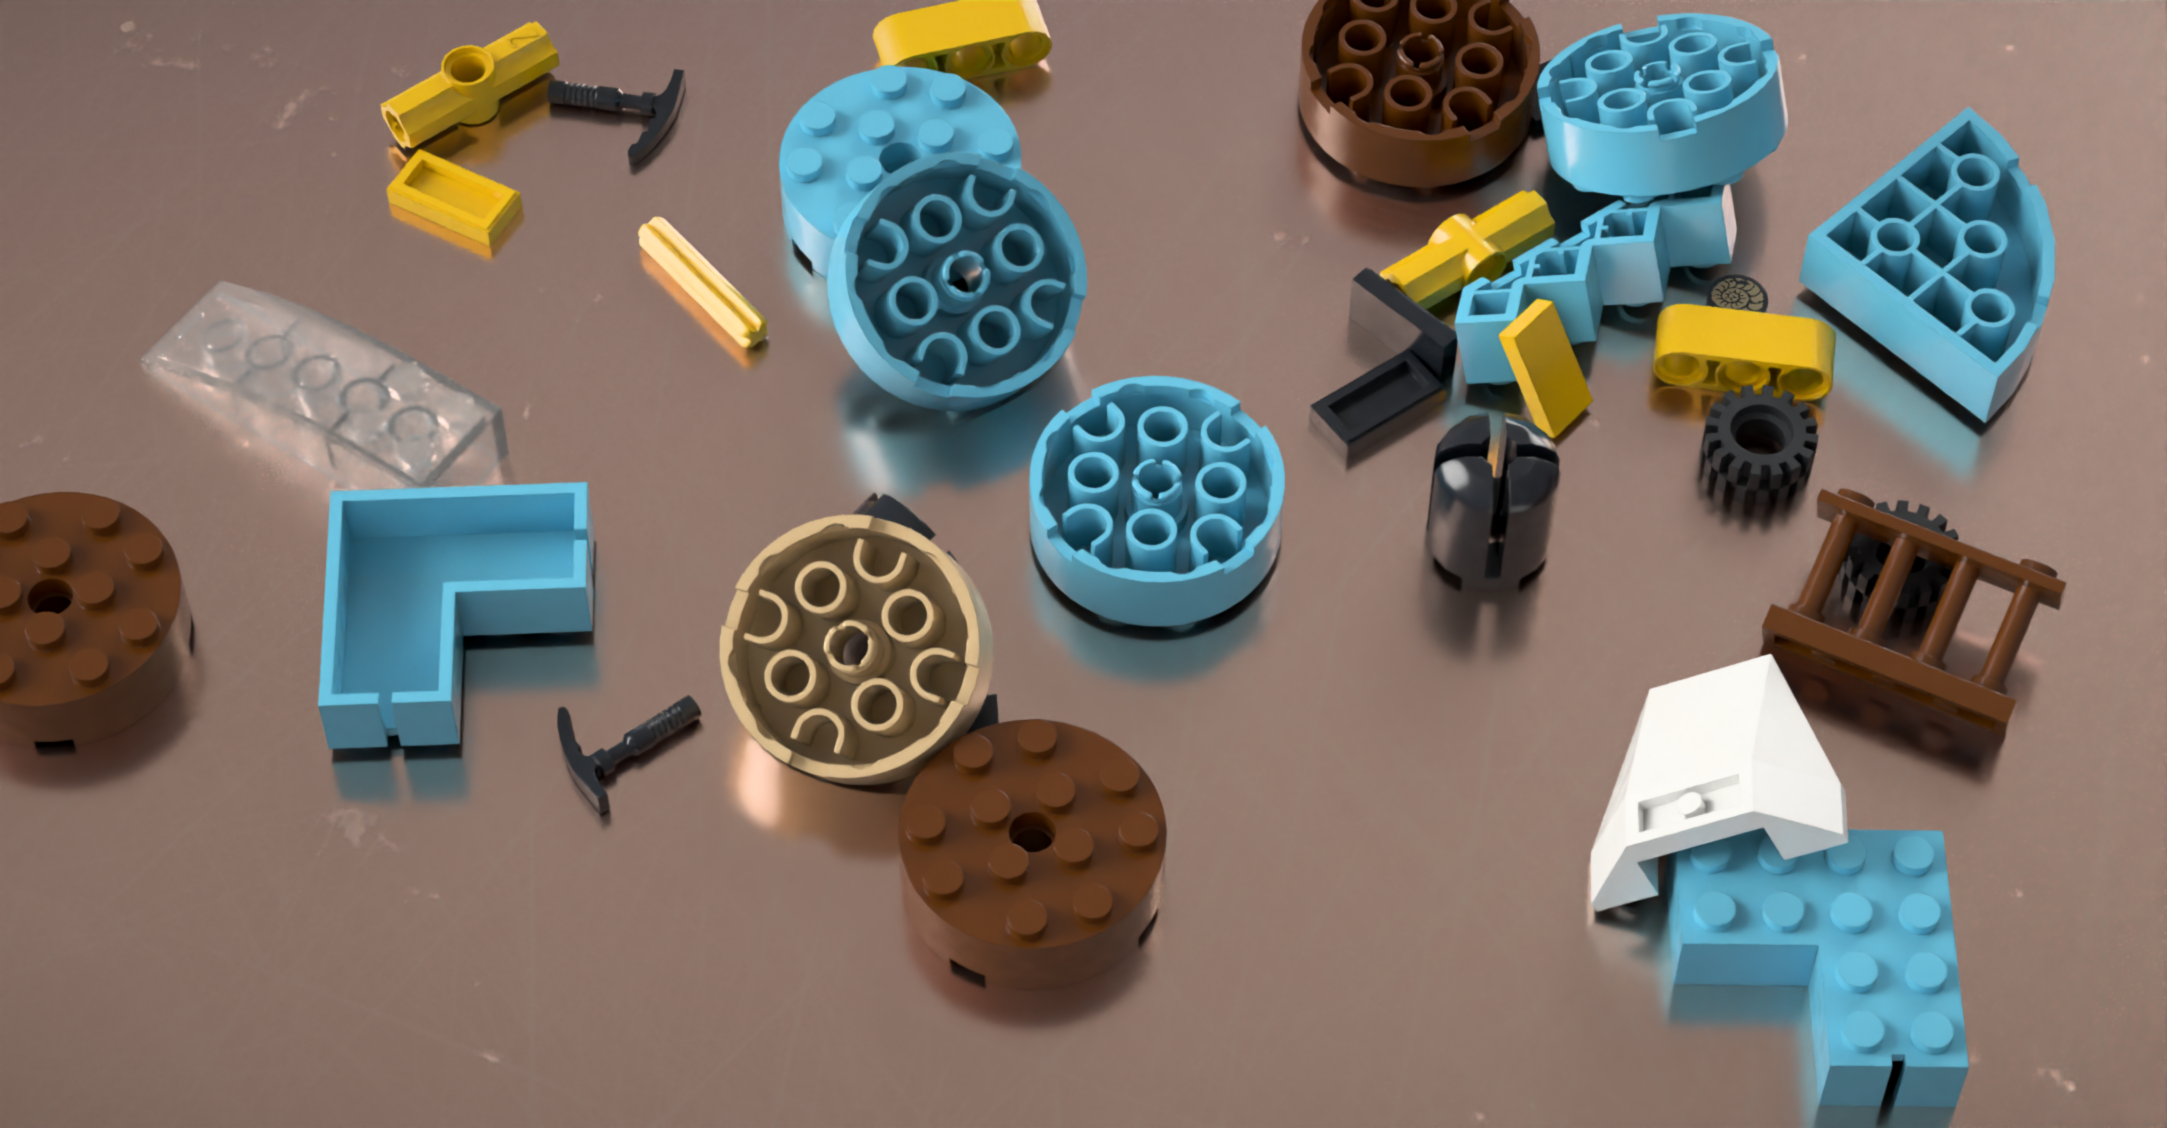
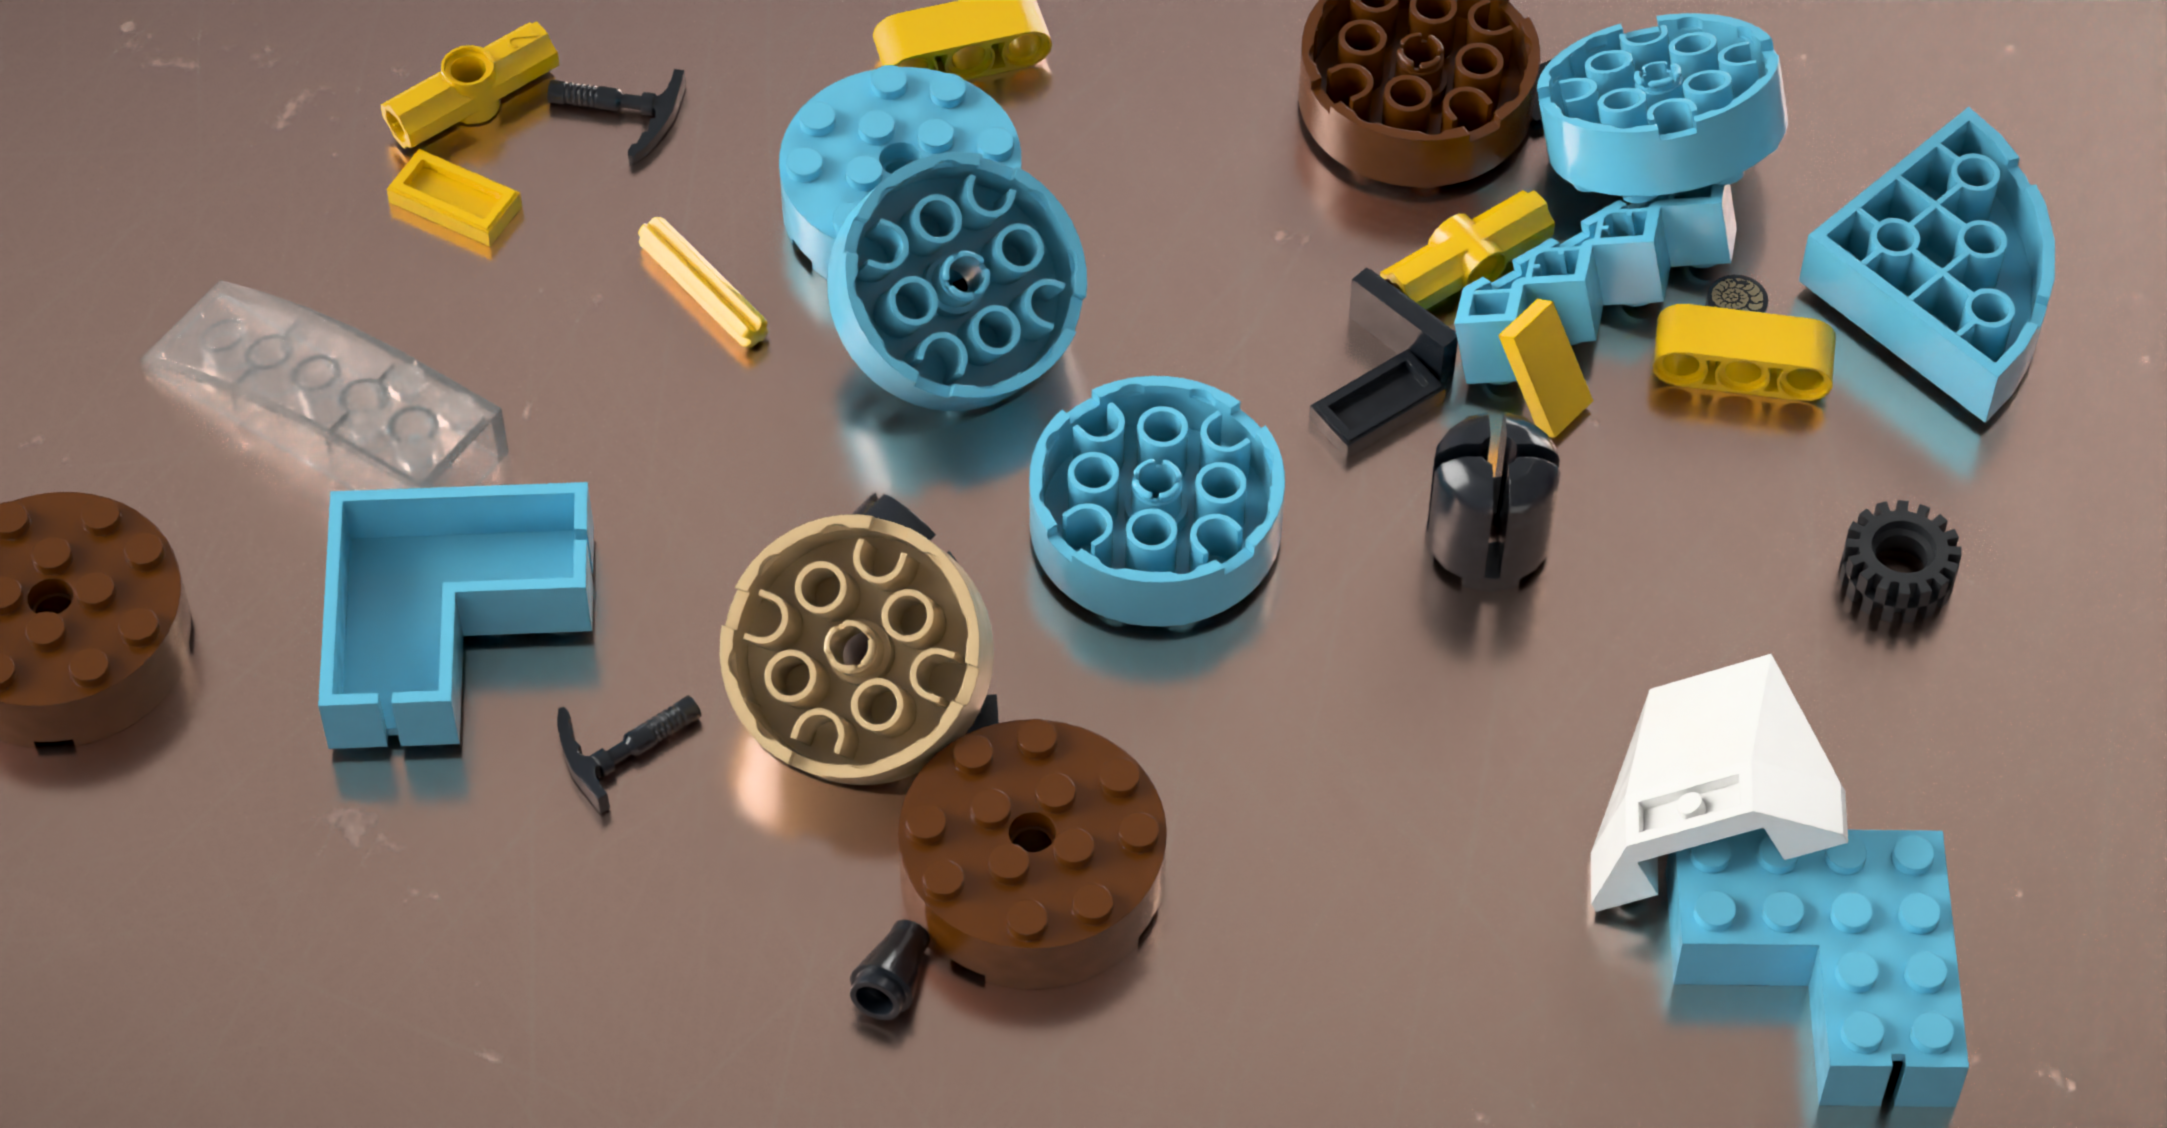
black tyre [1700,385,1819,505] -> none
reddish brown fence [1762,488,2067,739] -> none
none -> black cone [850,919,930,1020]

